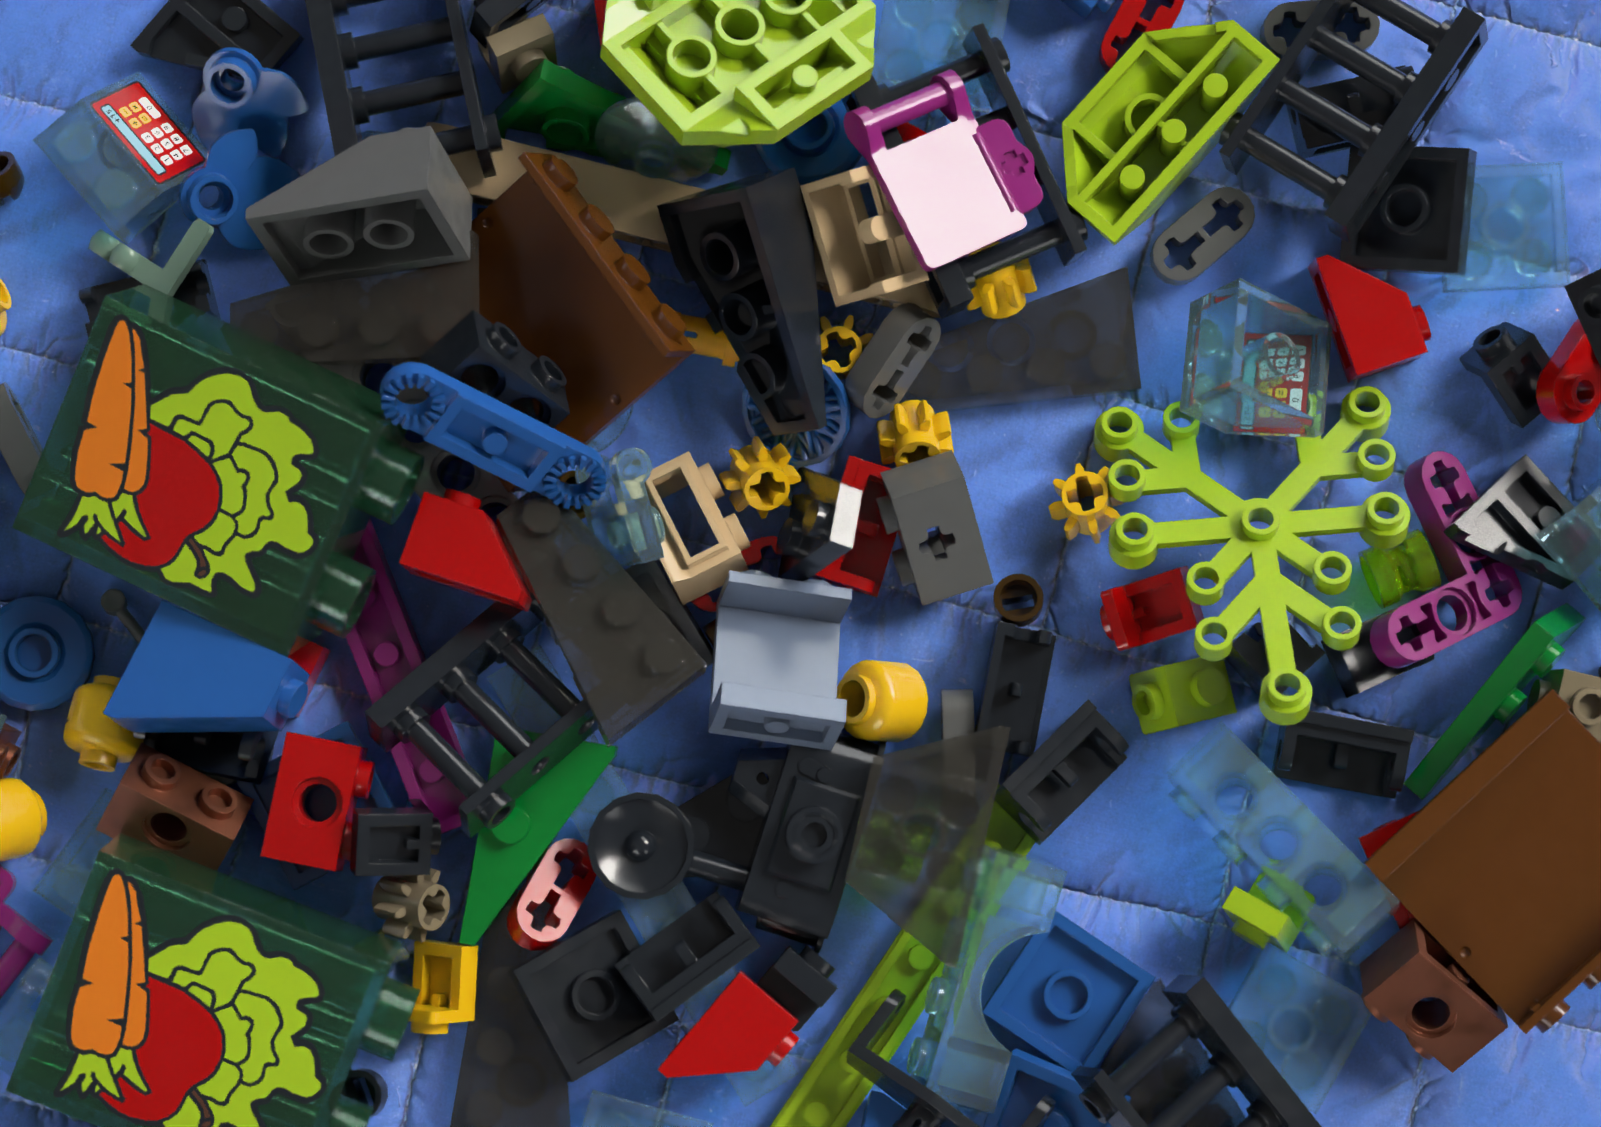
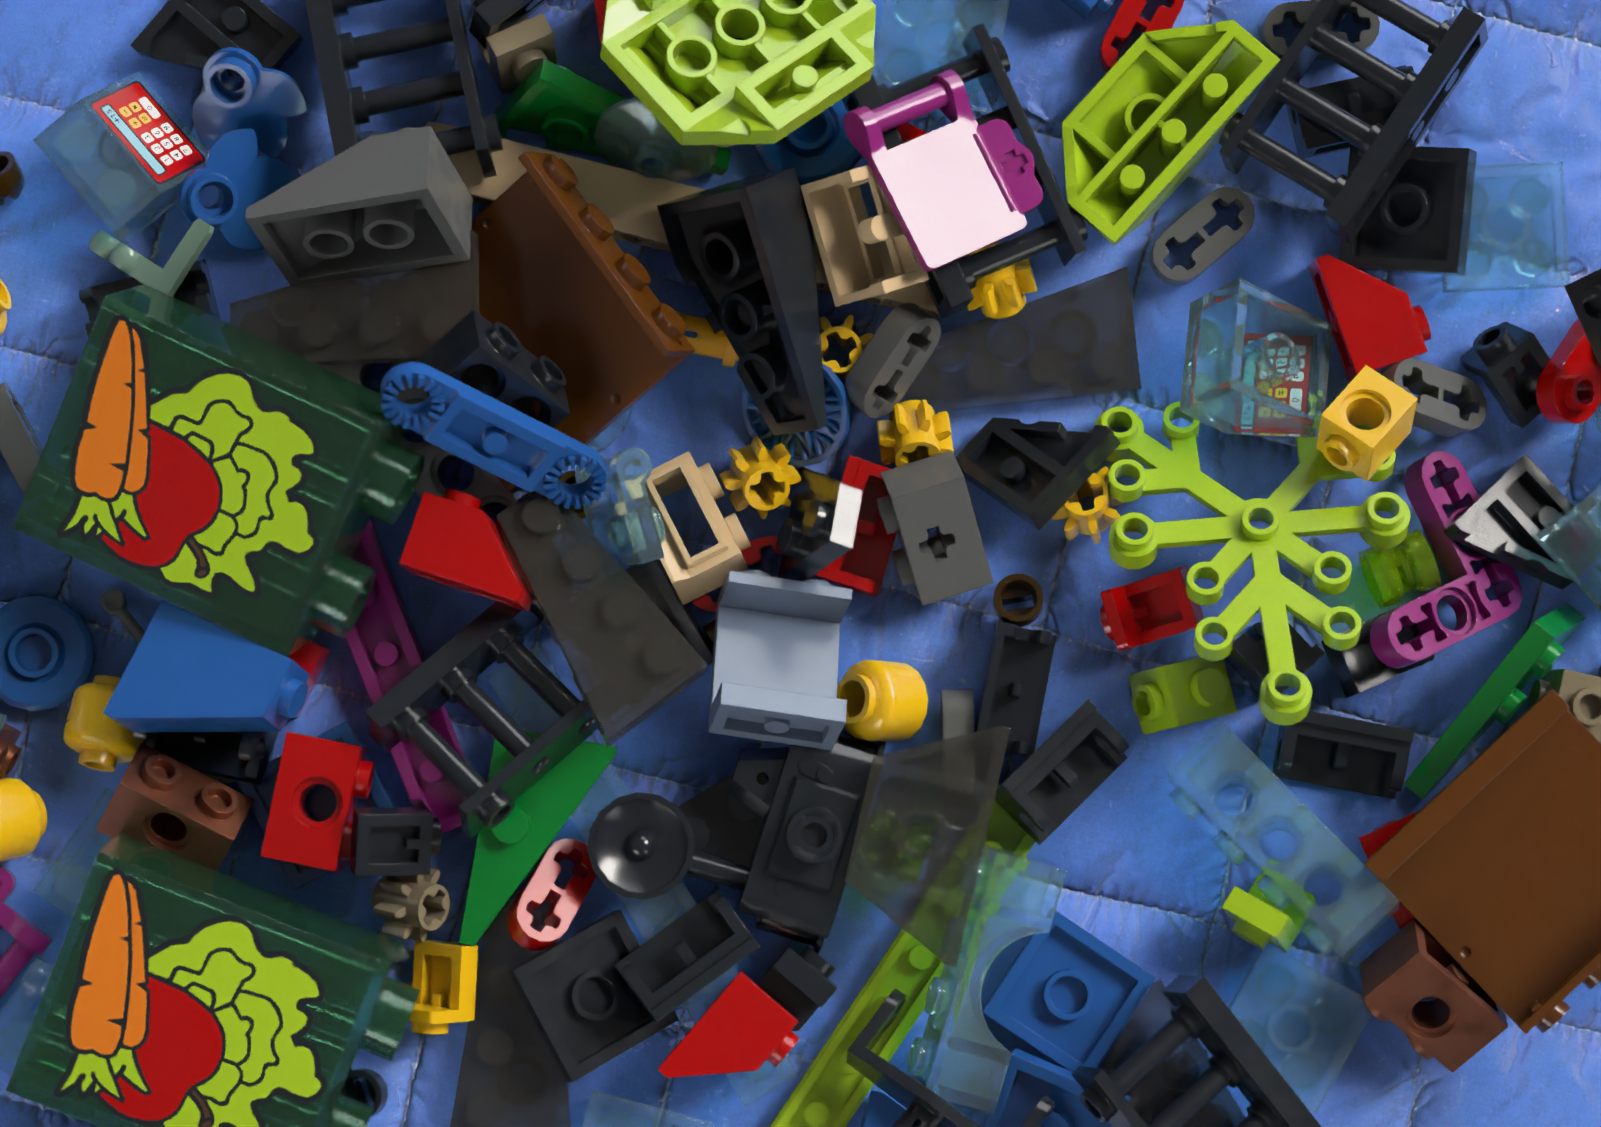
none -> black wing [955,417,1121,531]
none -> yellow brick [1316,365,1418,482]
none -> dark grey beam [1379,358,1487,438]

